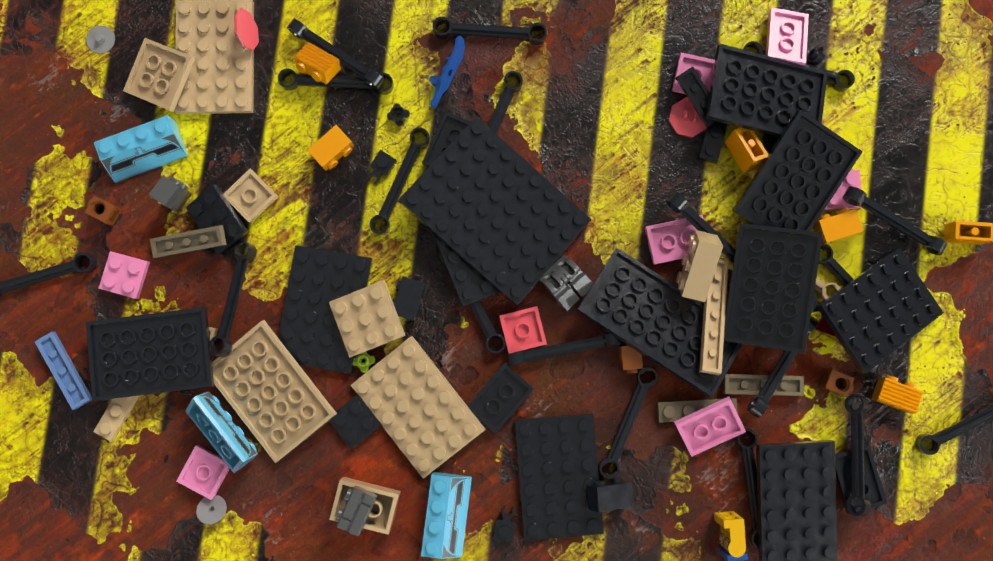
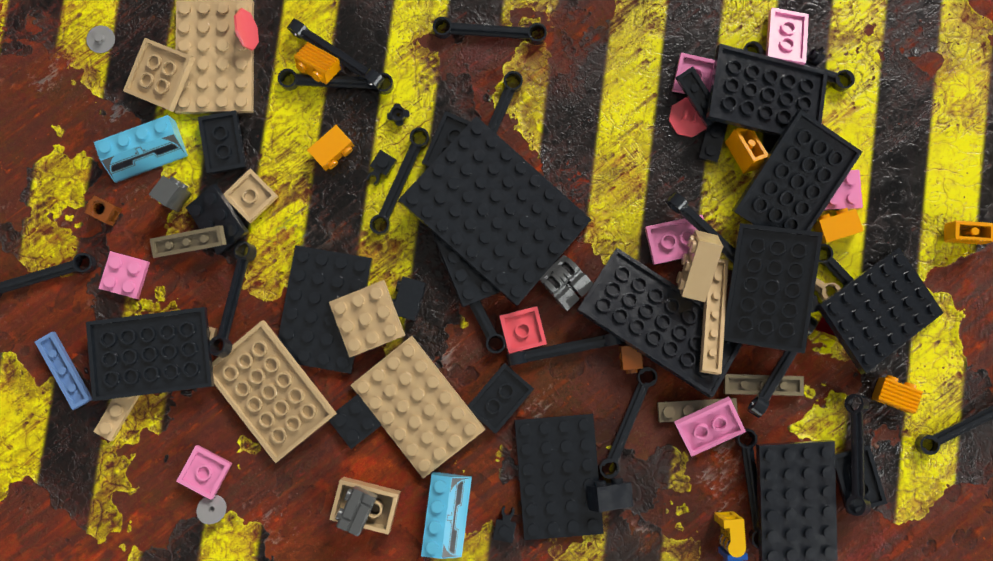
medium azure slope [185,392,258,473] -> none
lime plate [353,351,375,373] -> none
blue piece [429,36,465,109] -> none
dark orange brick [819,369,855,397] -> none
black piece [842,186,947,255] -> none
none -> black plate [198,110,247,175]

